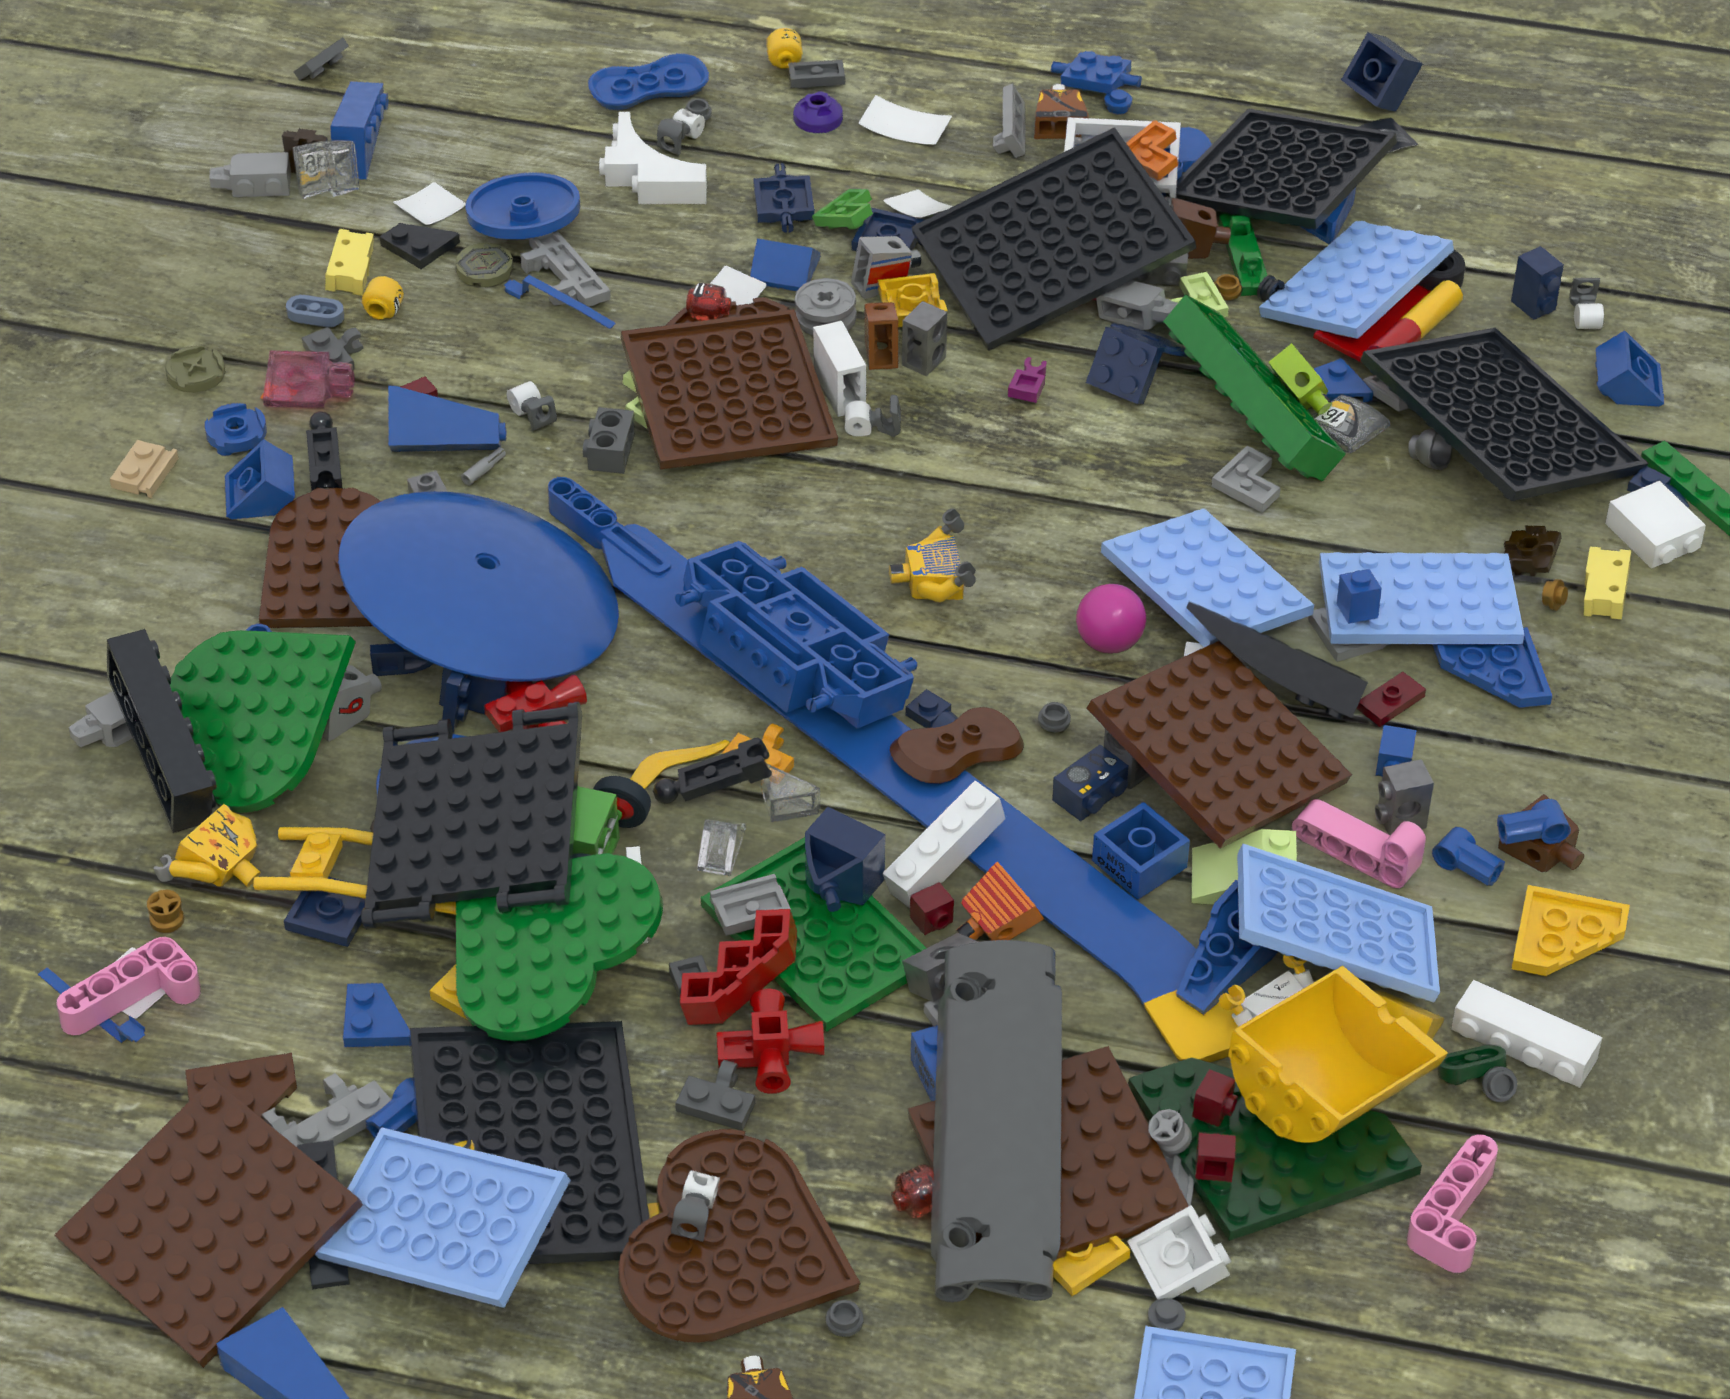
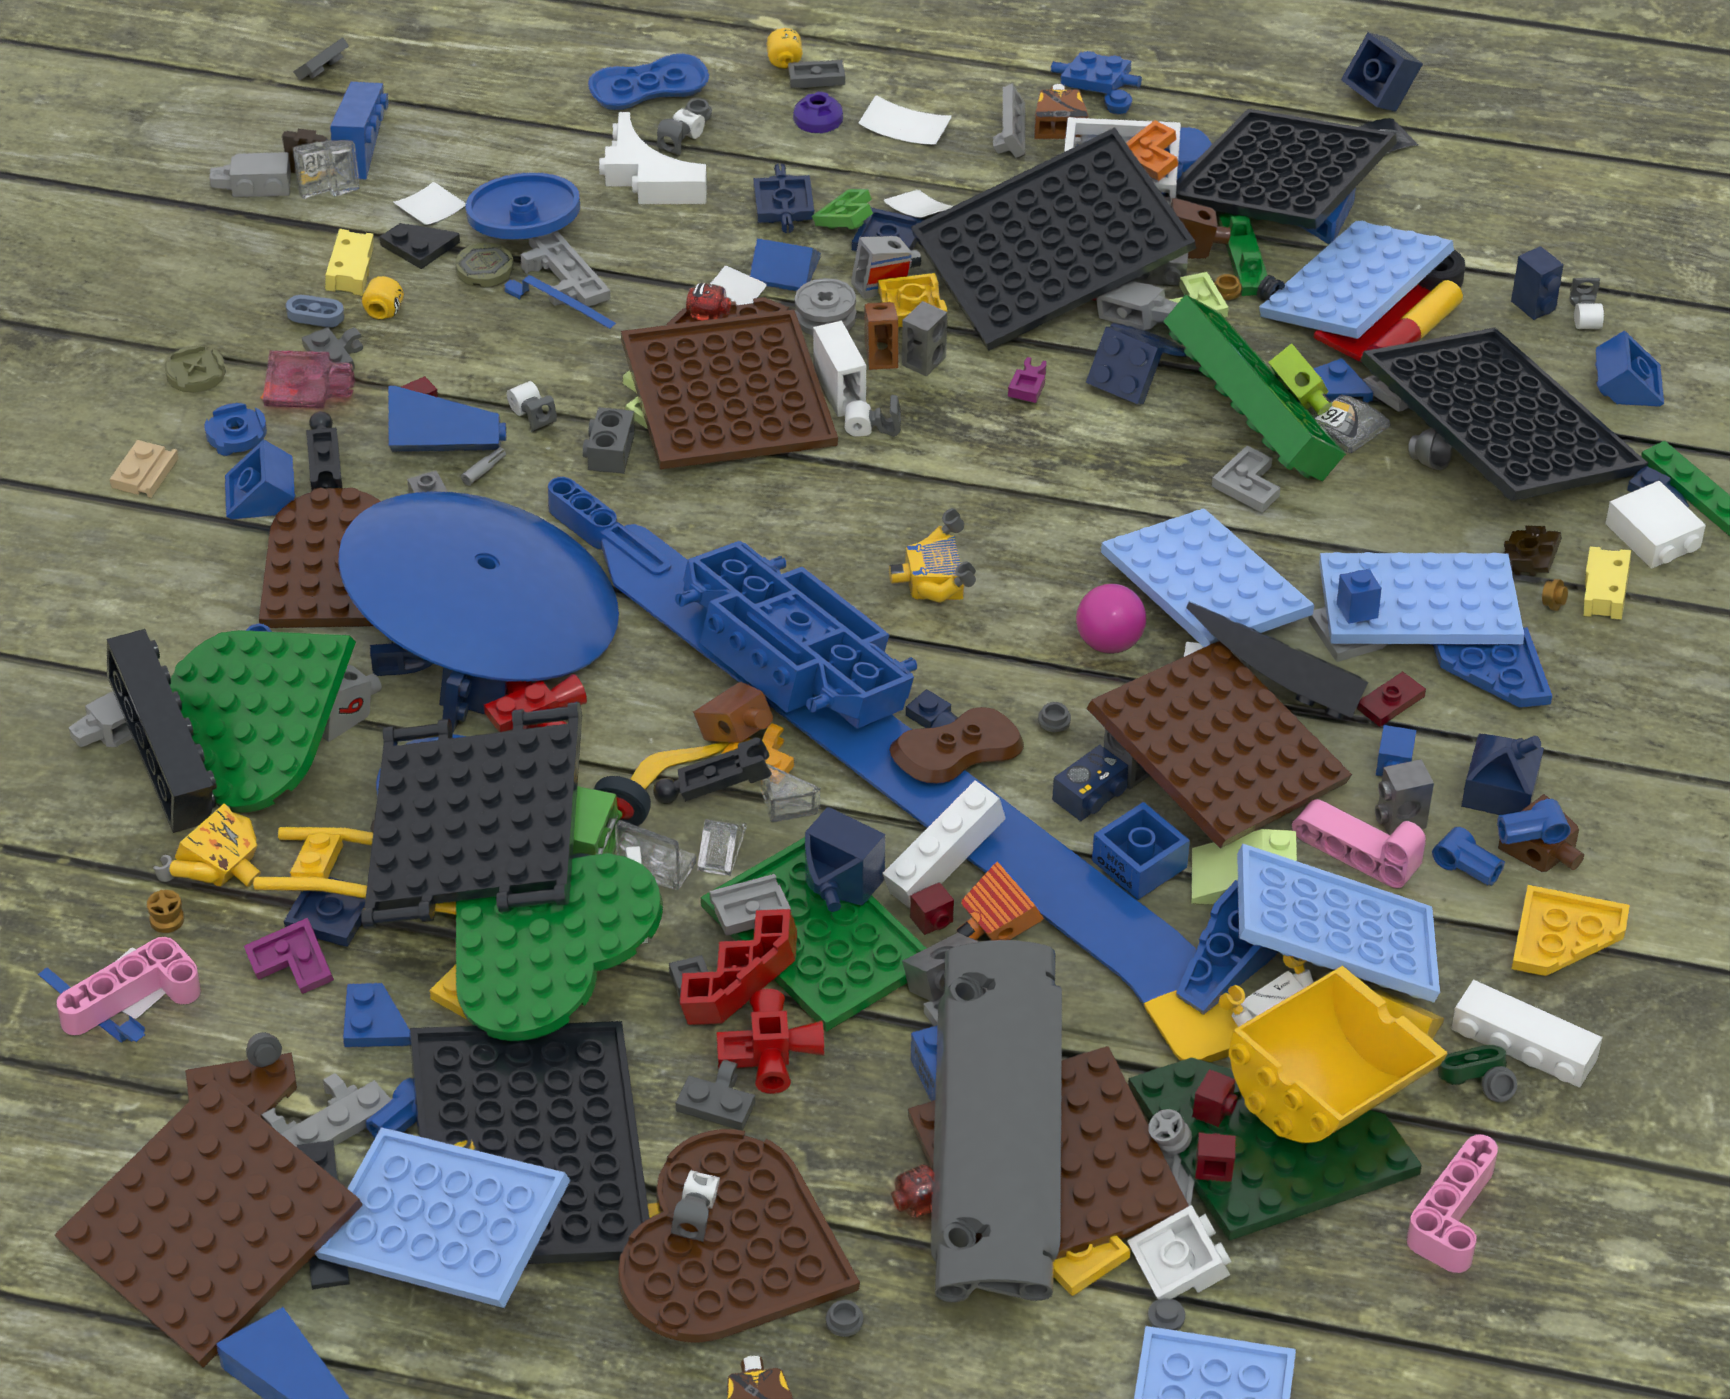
none -> magenta plate [244,918,334,994]
none -> dark grey plate [246,1032,282,1067]
none -> clear bracket [615,820,696,891]
none -> dark orange torso [693,682,773,743]
none -> dark blue piece [1461,733,1544,815]

